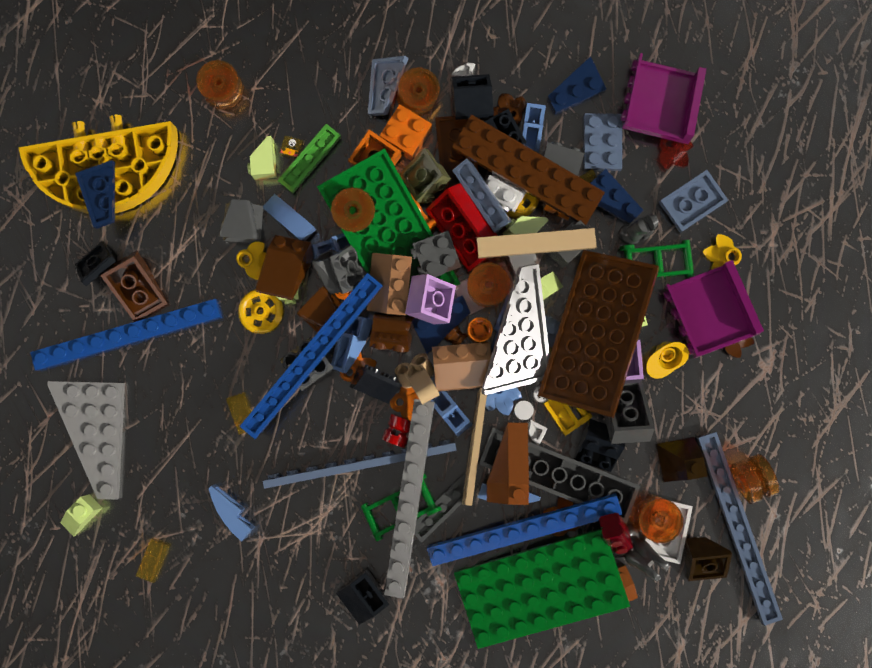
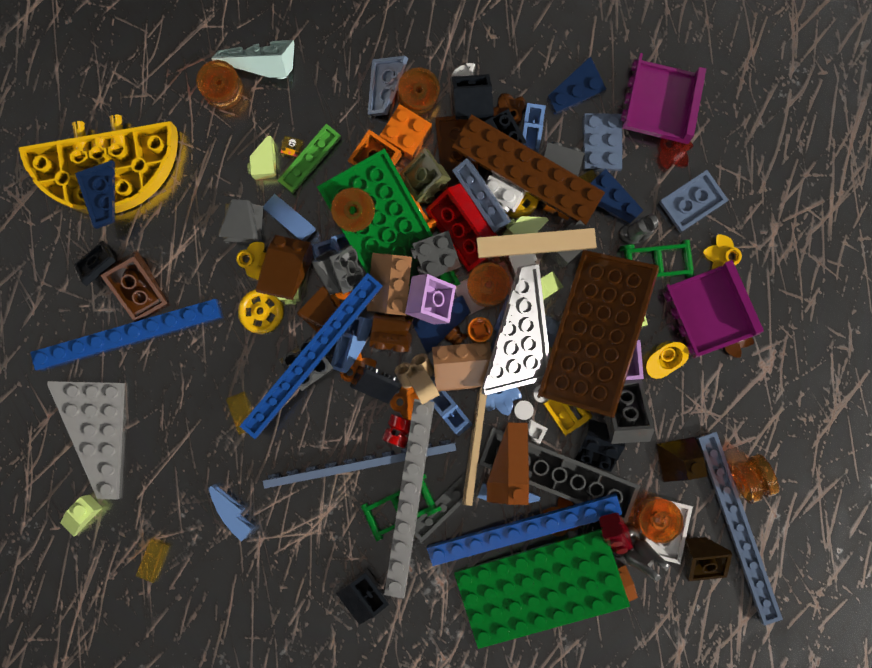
none -> light aqua wedge [211,40,294,79]

